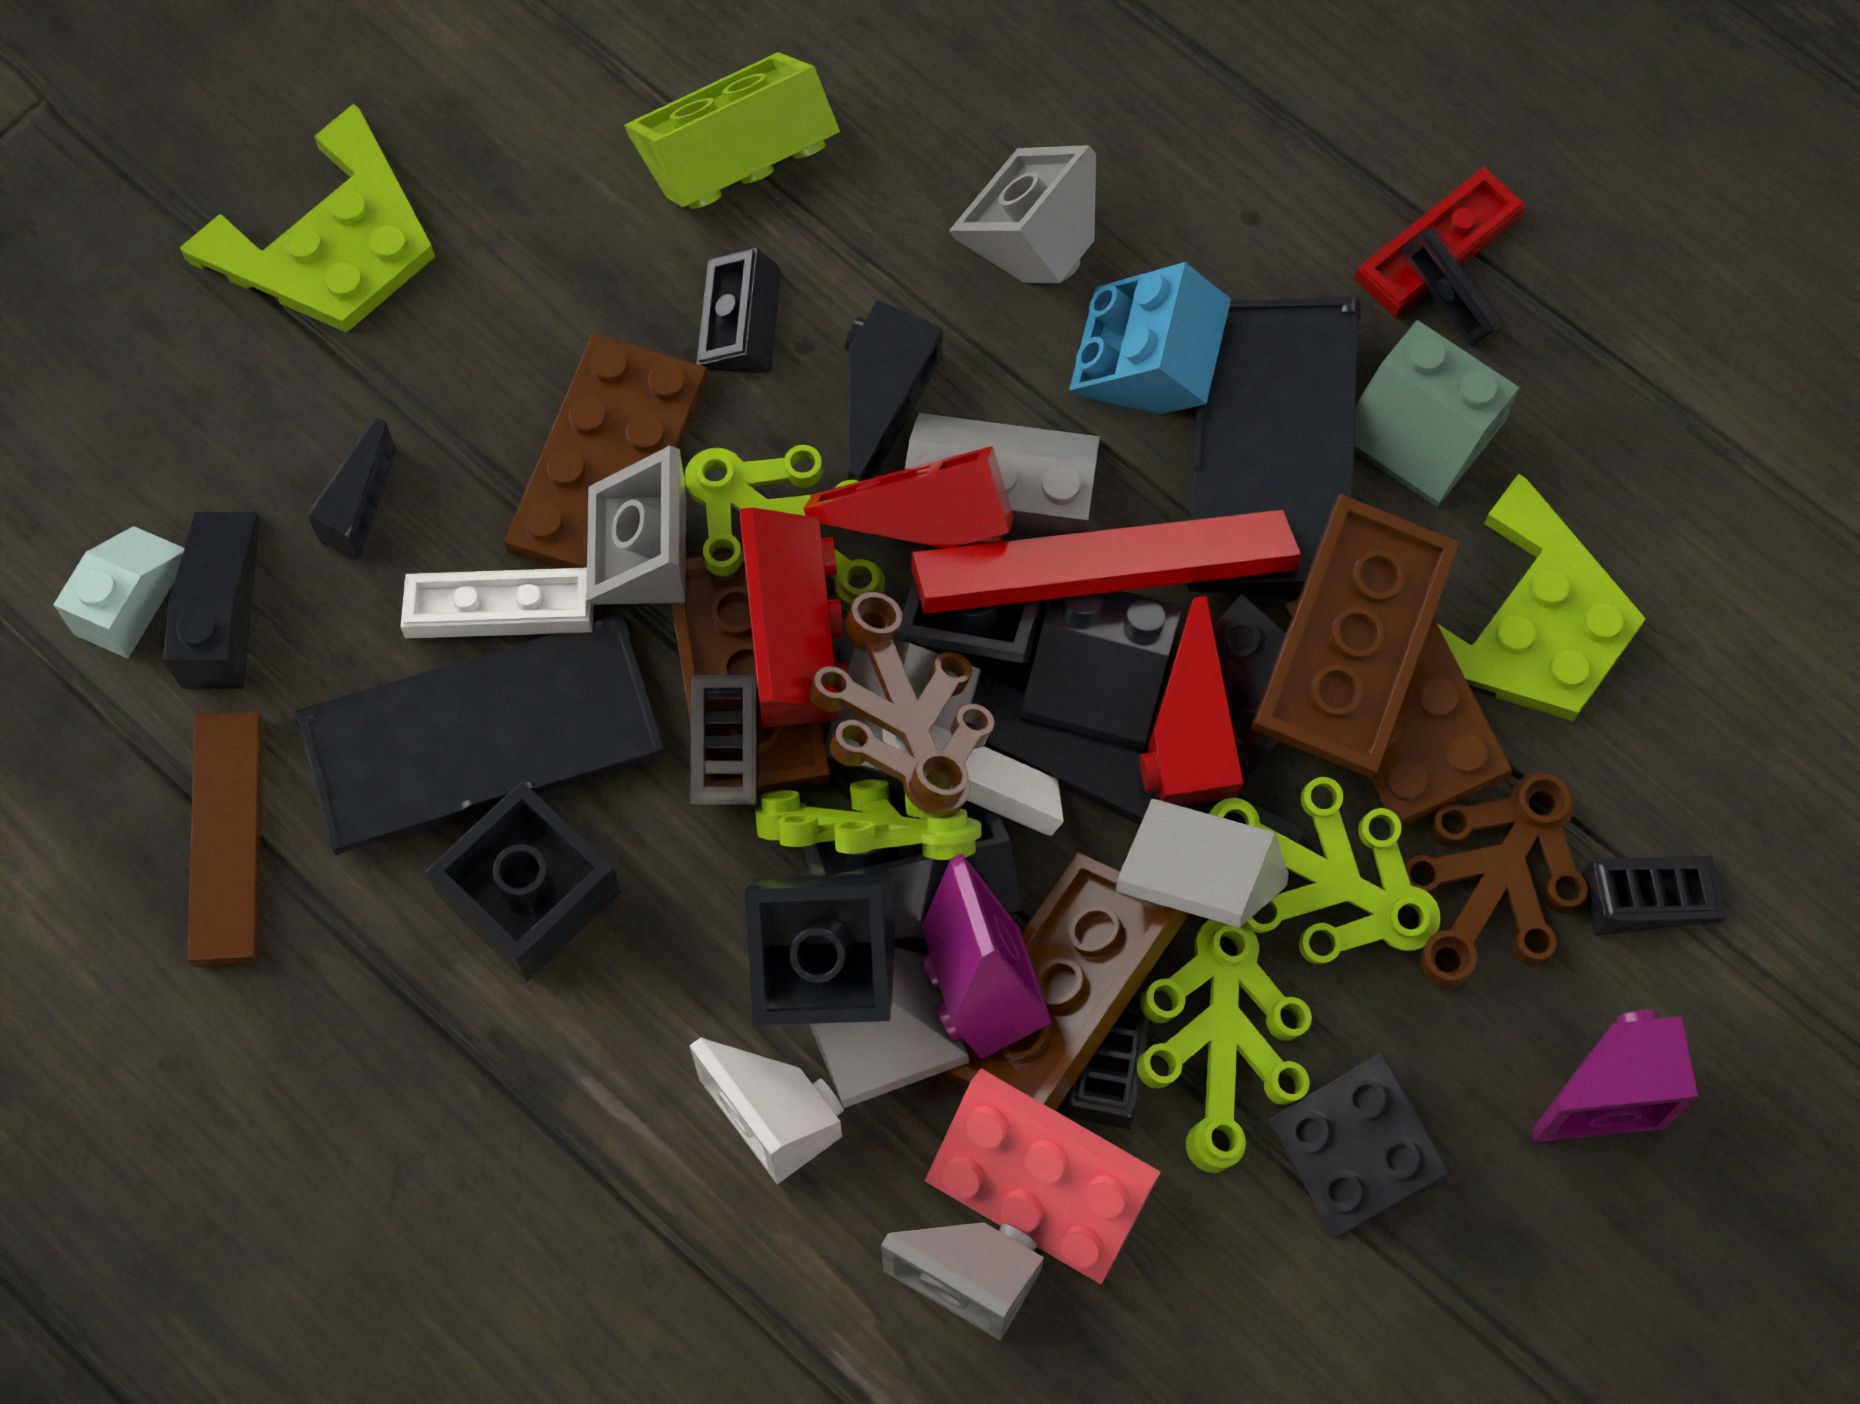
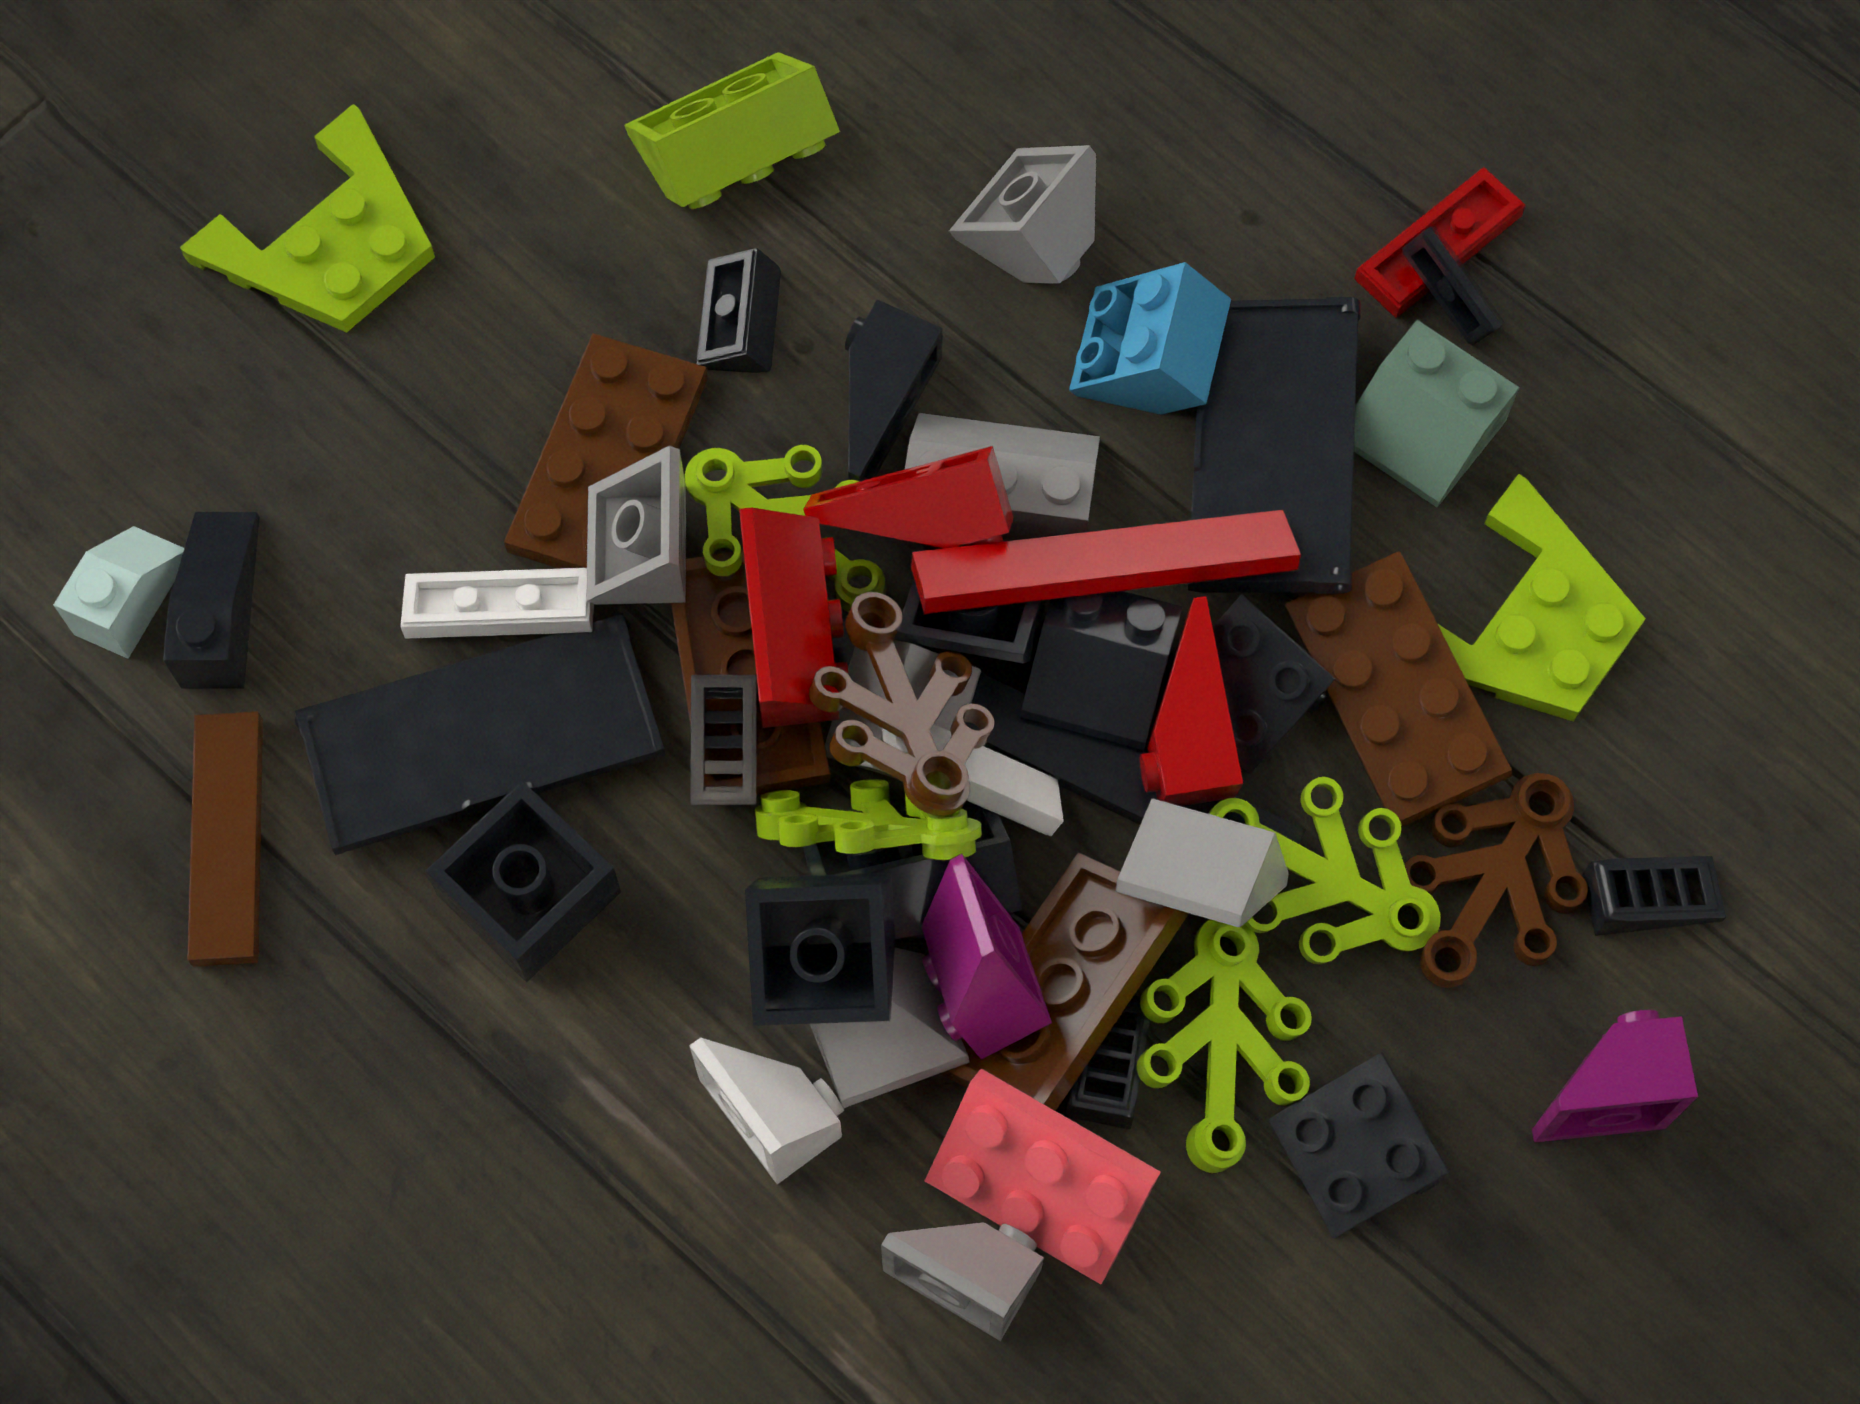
black slope [308,417,396,560] -> none
reddish brown plate [1250,494,1459,778] -> none

